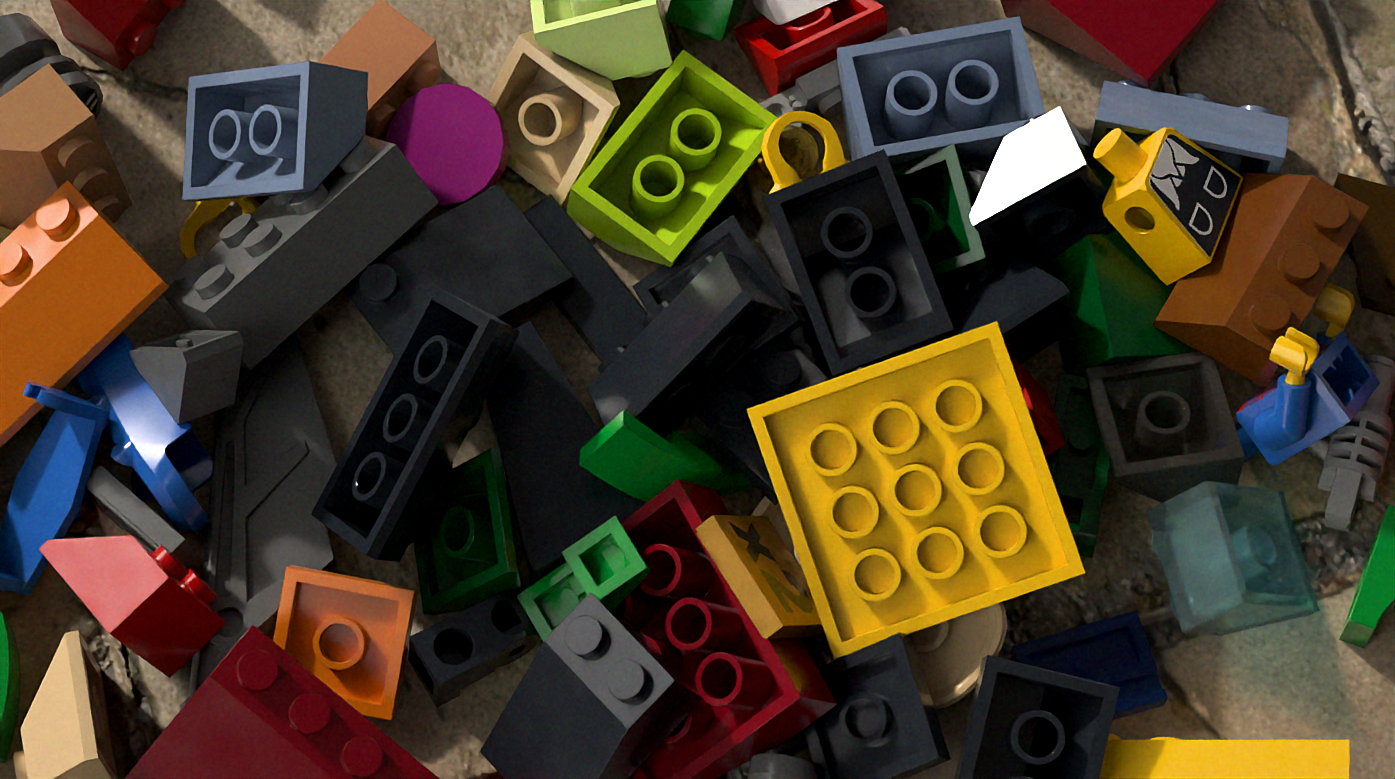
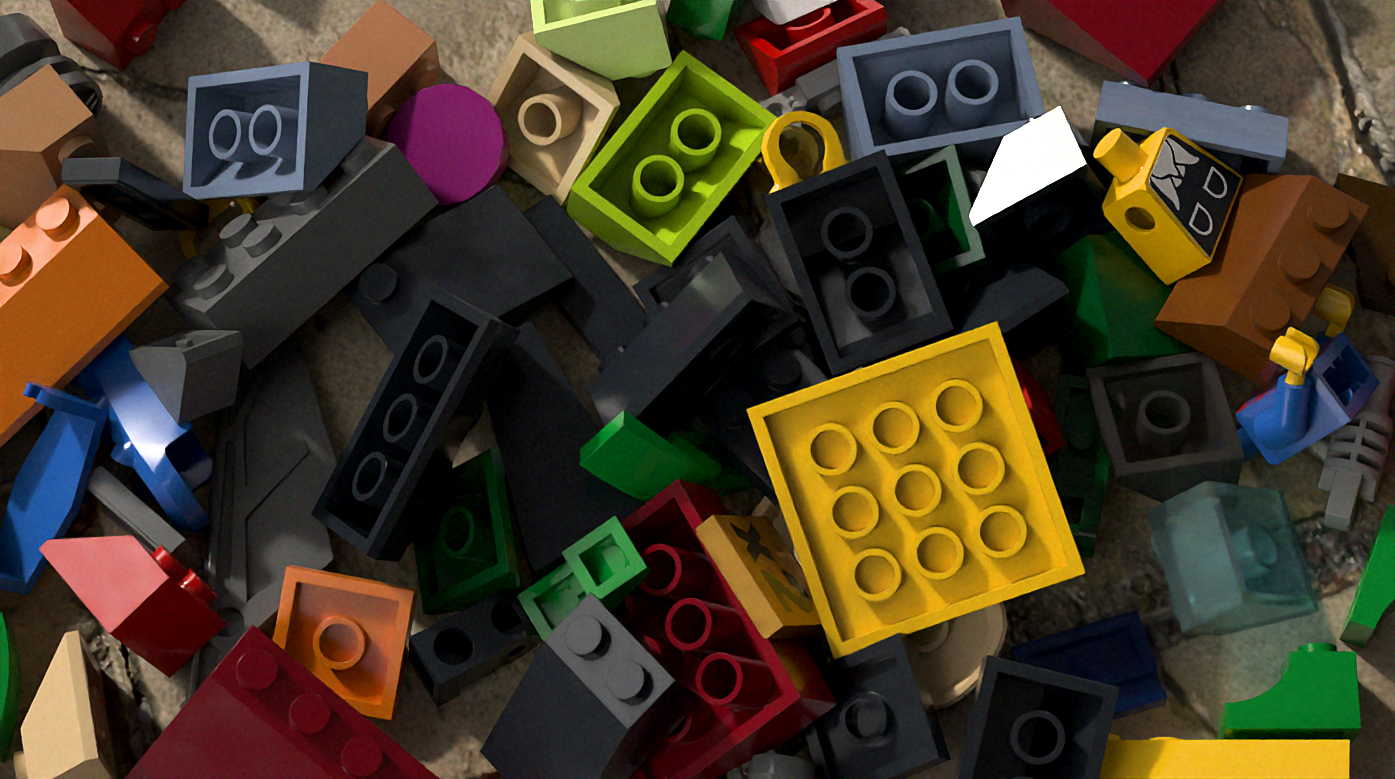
none -> black tile [61,157,210,231]
none -> green arch [1217,643,1361,746]

